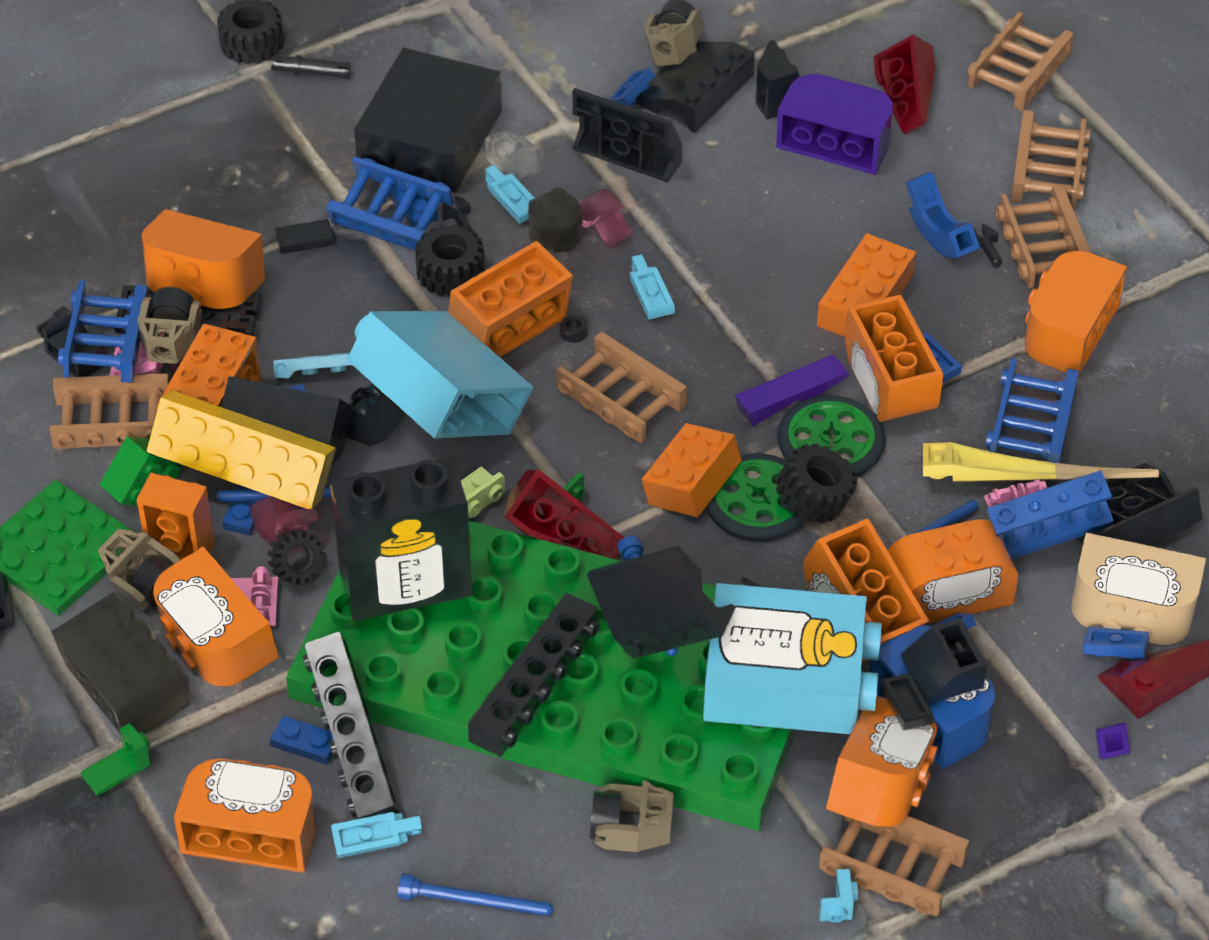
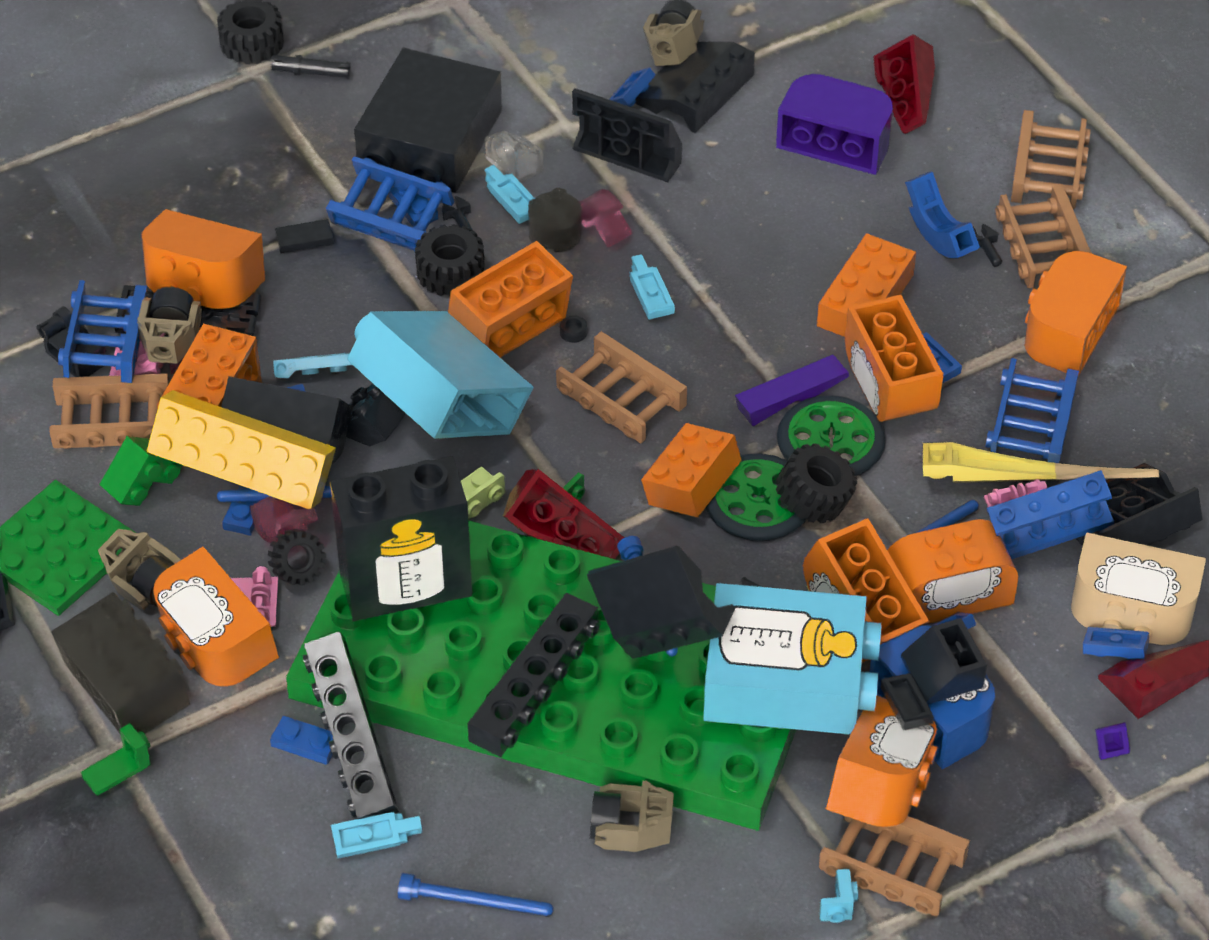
orange brick [137,473,215,560] -> none
orange brick [174,759,316,873] -> none
black slope [755,40,799,120] -> none
medium nougat fence [967,12,1074,111] -> none

